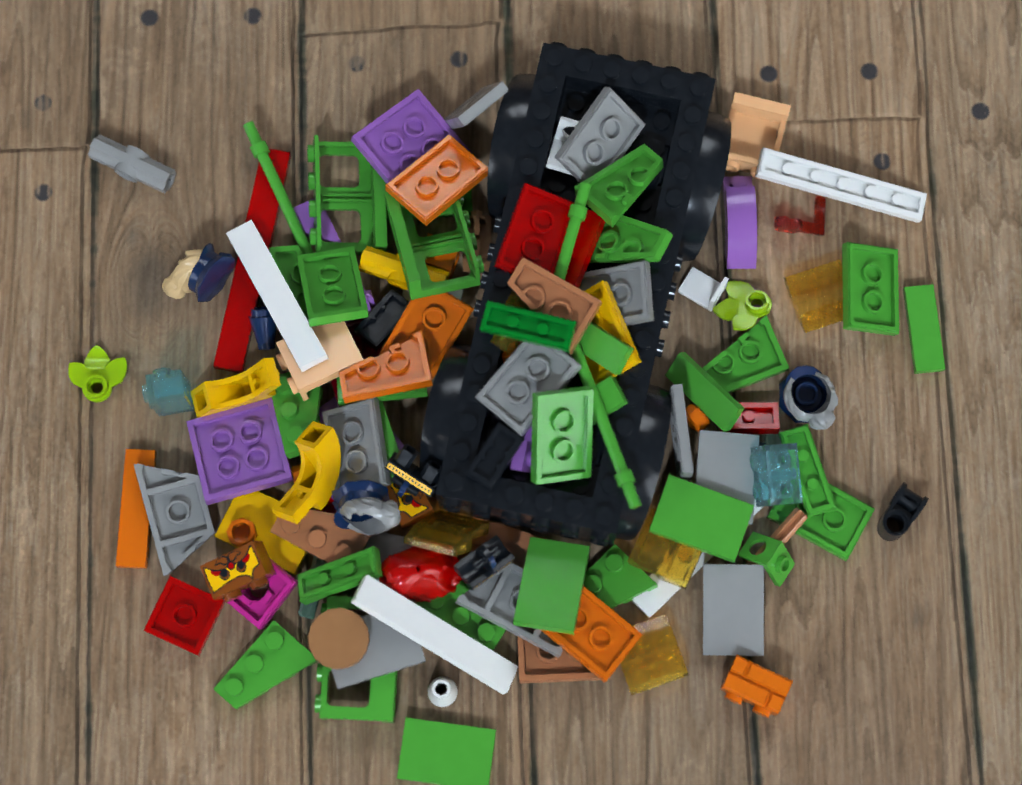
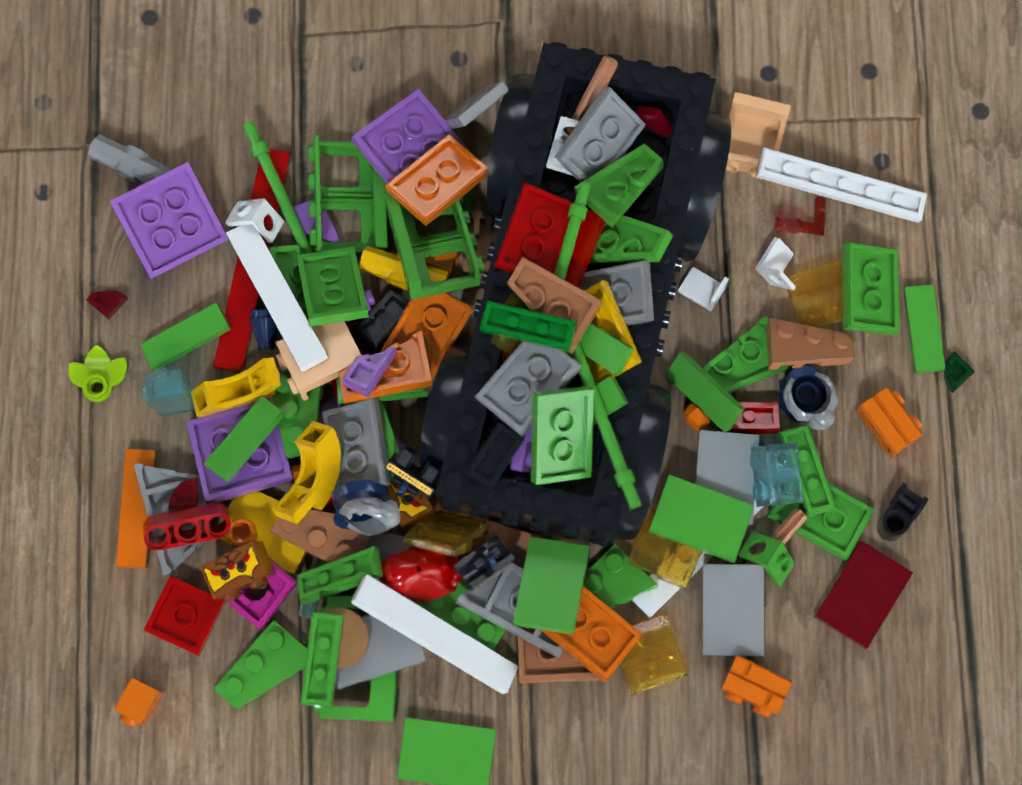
dark blue piece [162,243,235,302] -> none
white cone [428,677,458,707] -> none
light grey tile [669,384,694,482] -> none
lime plate [713,281,772,331] -> none
medium lavender arch [722,176,757,269] -> none
none -> dark red tile [86,290,128,320]
none -> medium lavender plate [110,162,229,279]
none -> orange brick [114,677,164,728]
none -> bright green tile [140,302,231,371]
none -> red beam [143,503,231,550]
none -> dark red tile [169,477,199,509]
none -> bright green tile [204,396,285,483]
none -> white bracket [225,199,284,243]
none -> bright green tile [300,611,344,708]
none -> medium lavender tile [342,347,397,397]
none -> nougat axle [566,55,618,134]
none -> dark red tile [635,106,673,137]
none -> white bracket [755,237,796,290]
none -> nougat wing [766,318,855,370]
none -> dark red tile [814,541,913,650]
none -> orange brick [856,387,923,459]
none -> dark green tile [944,351,975,393]

